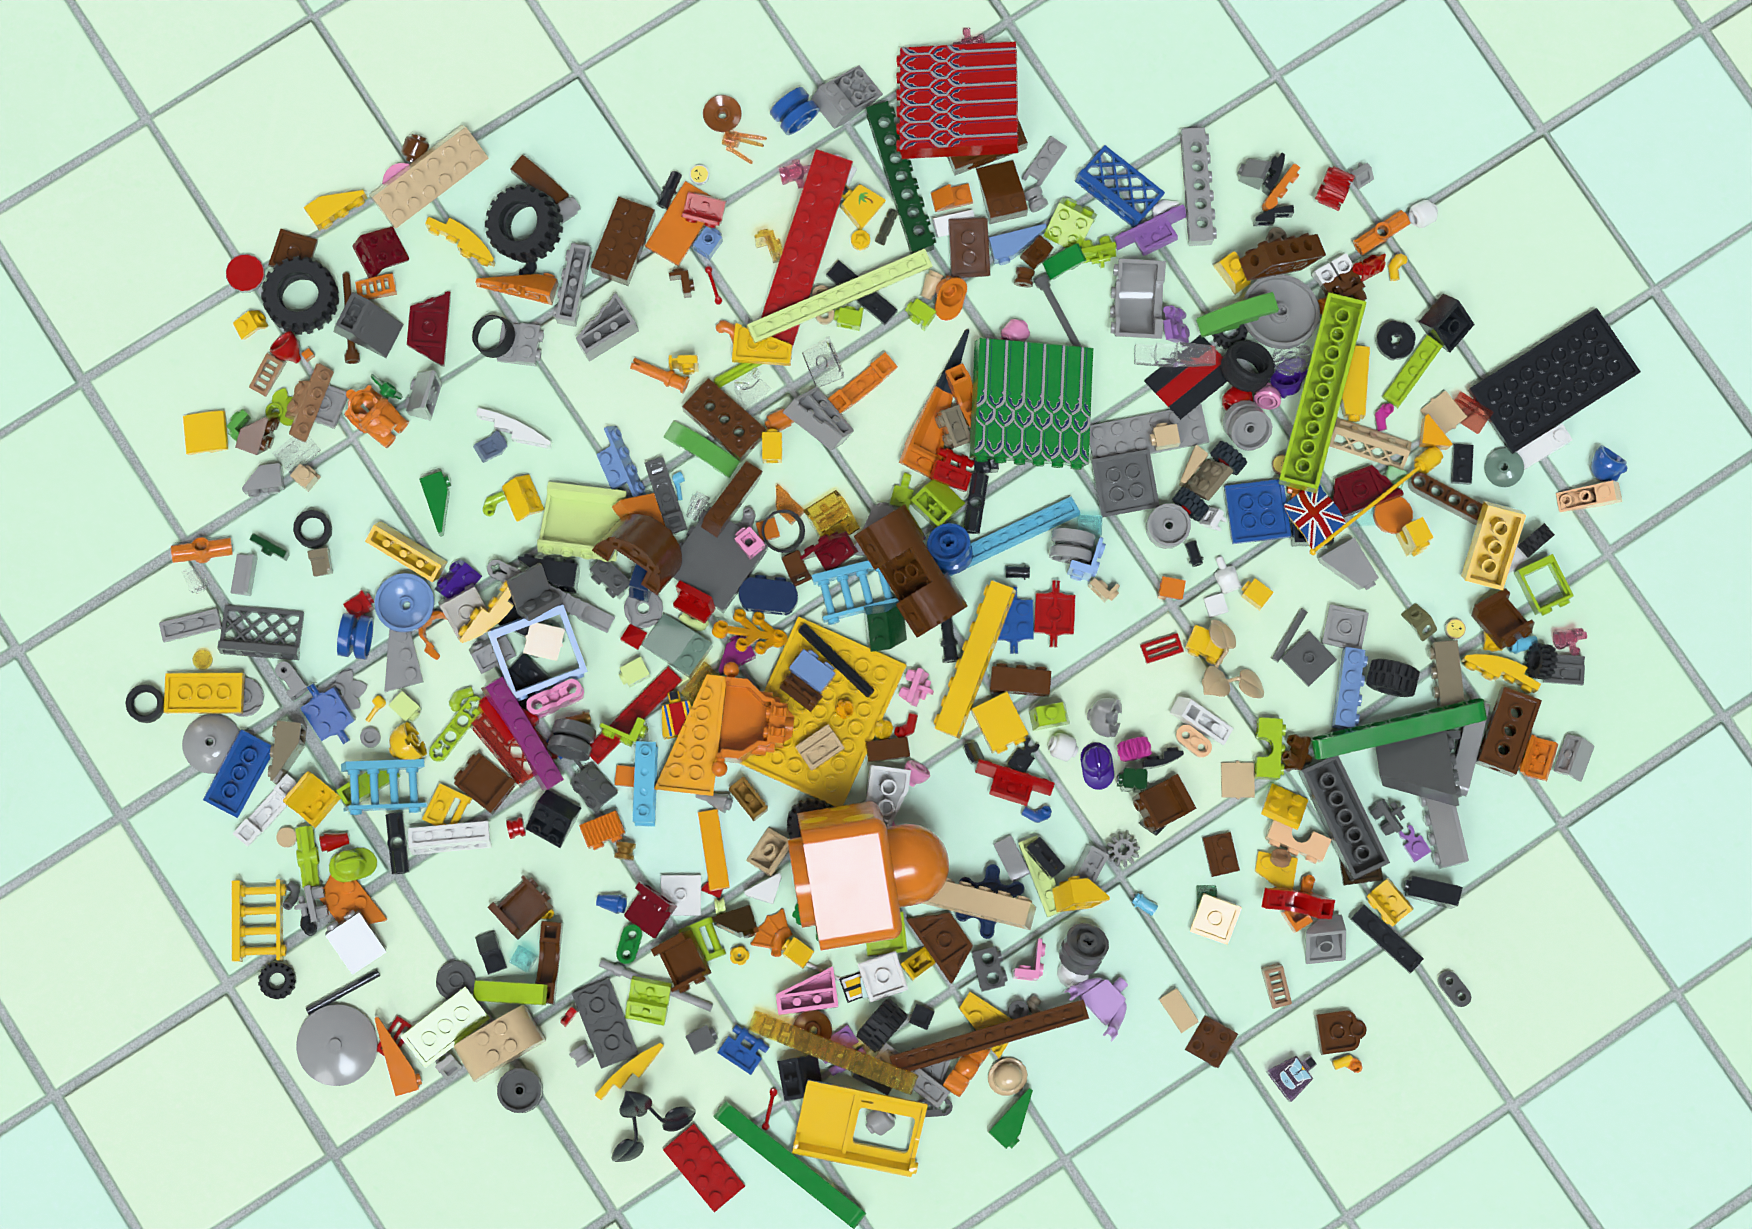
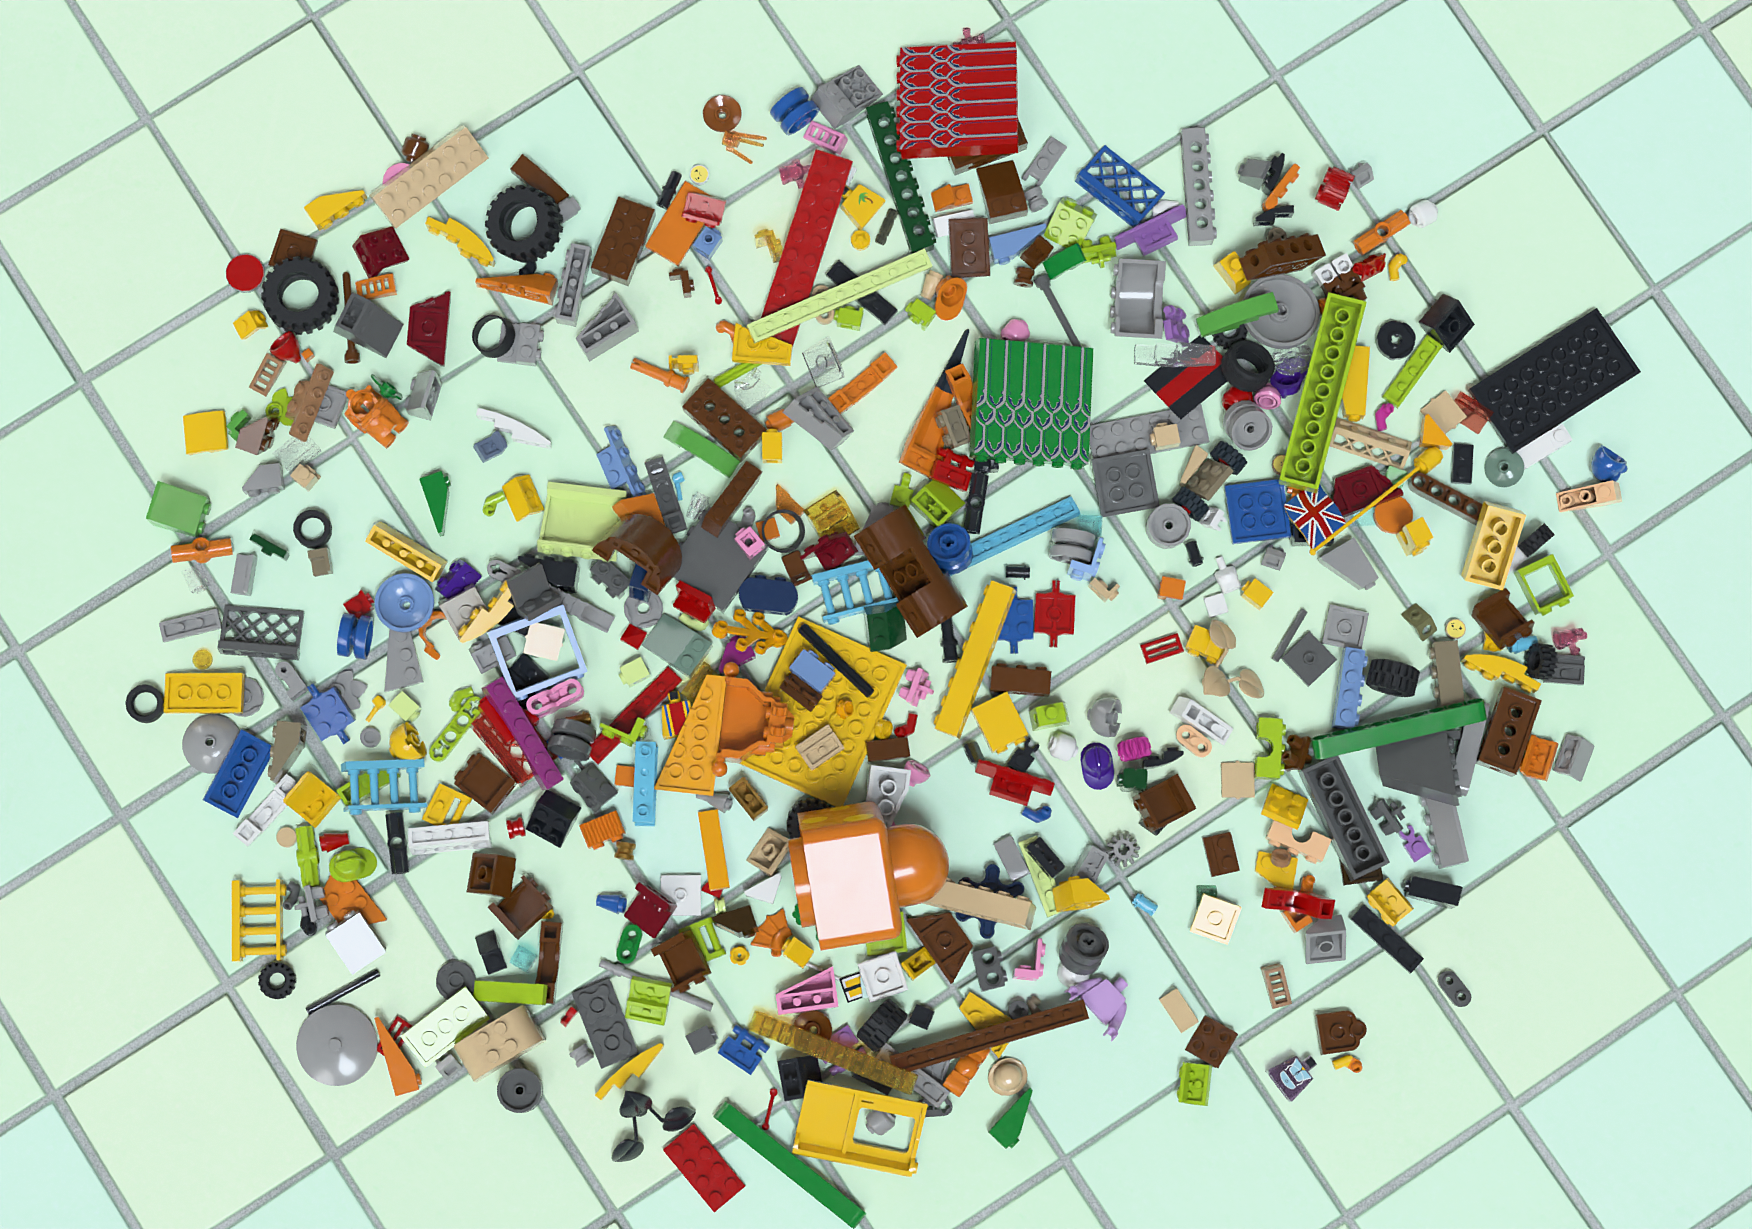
none -> bright green slope [146,481,211,538]
none -> reddish brown slope [466,853,516,898]
none -> bright pink slope [803,121,848,155]
none -> lime bracket [1177,1062,1212,1106]
none -> light grey tile [1261,545,1286,571]

